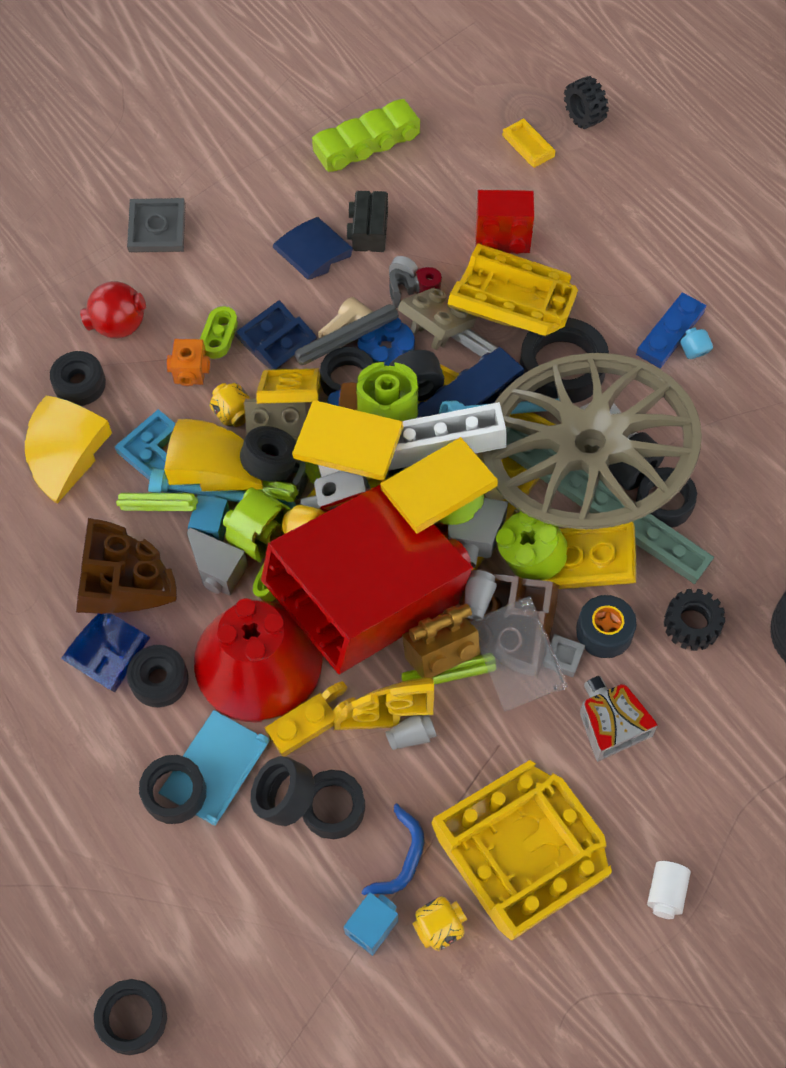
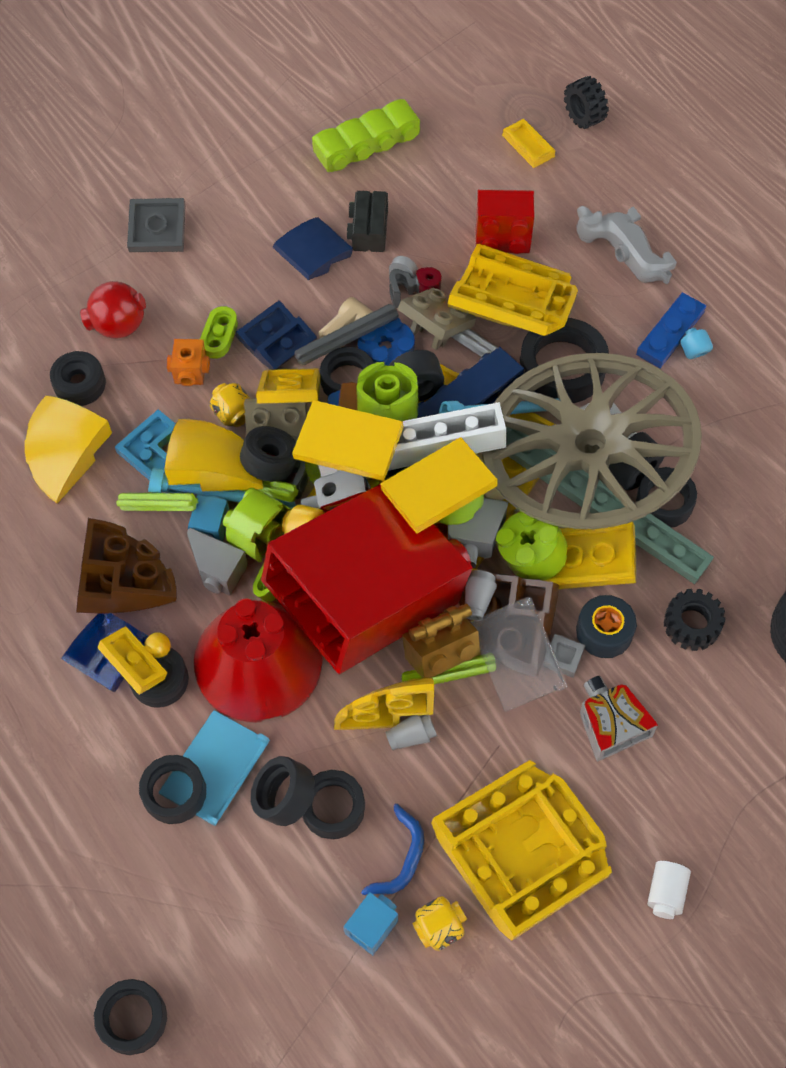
yellow hinge [264,681,356,756] -> none
none -> yellow plate [98,626,171,695]
none -> light grey animal [576,206,677,284]

